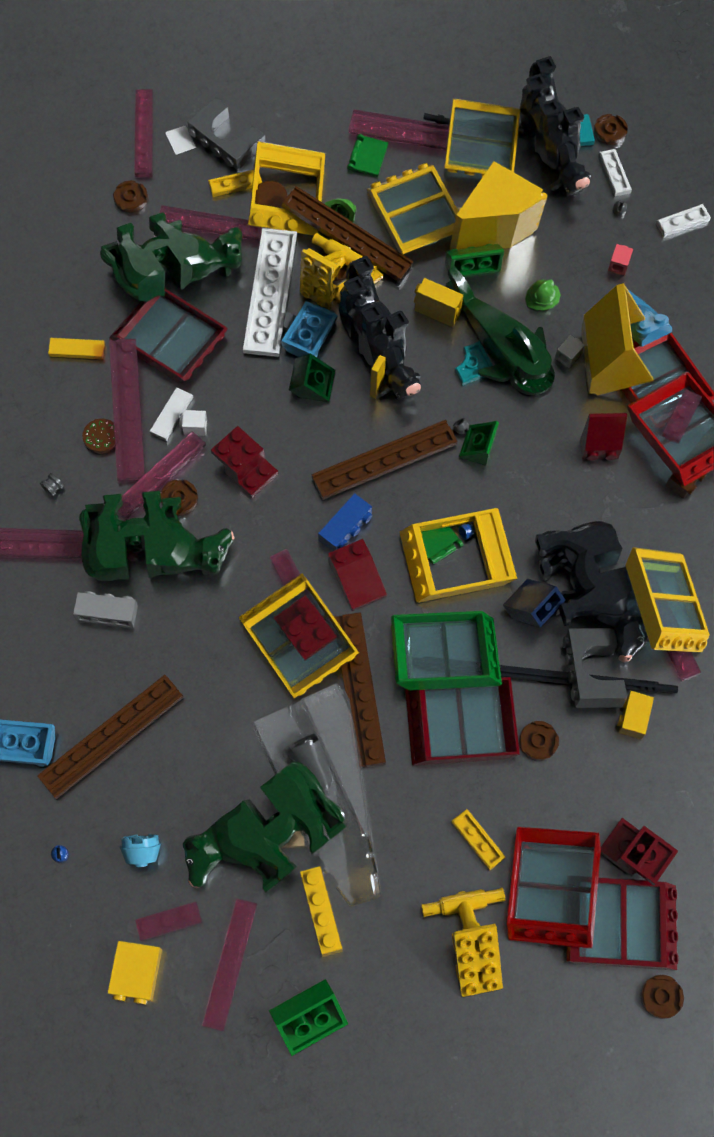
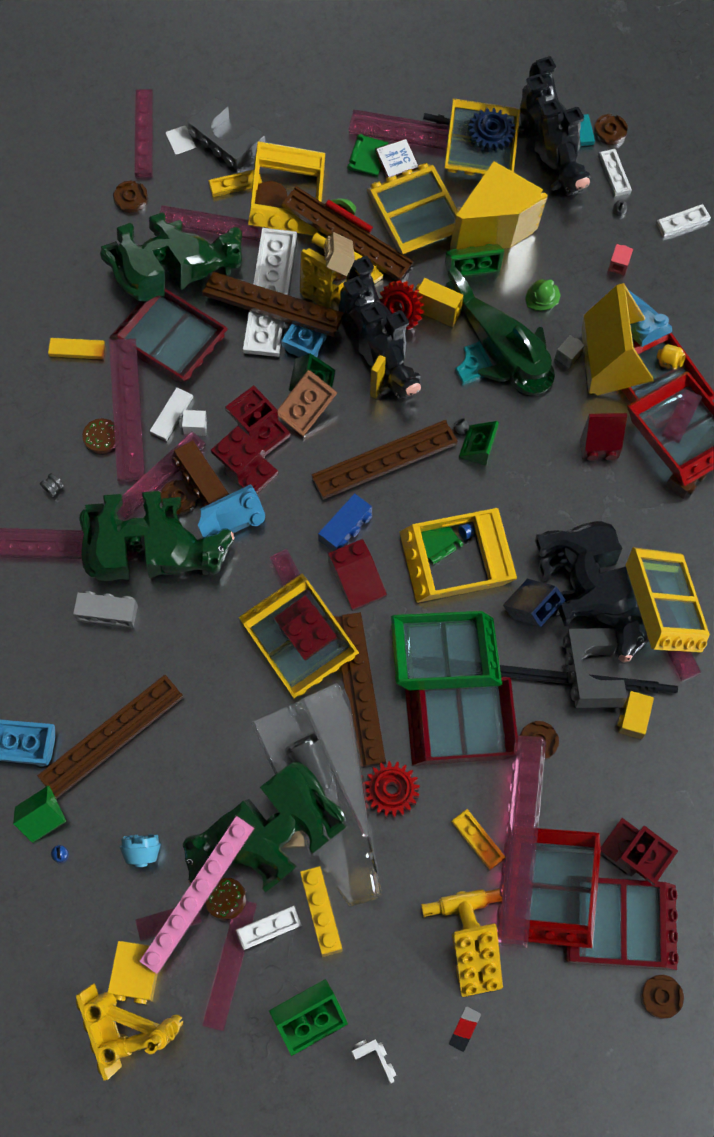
none -> green slope [13,786,67,843]
none -> yellow plate [76,984,183,1081]
none -> bright pink plate [139,816,255,974]
none -> reddish brown brick [172,440,229,507]
none -> dark azure slope [198,484,265,537]
none -> reddish brown plate [202,272,344,337]
none -> reddish brown tile [206,878,246,920]
none -> dark red bracket [225,385,291,456]
none -> white tile [235,906,302,950]
none -> nougat tile [277,370,338,436]
none -> tan brick [324,232,355,276]
none -> red bar [325,199,373,233]
none -> white bracket [351,1039,396,1084]
none -> red gear [364,761,420,818]
none -> white tile [375,138,418,178]
none -> red gear [379,280,424,330]
none -> sticker [449,1007,481,1052]
none -> dark blue gear [468,108,516,153]
none -> clear pink brick [497,736,546,948]
none -> yellow head [657,344,685,370]

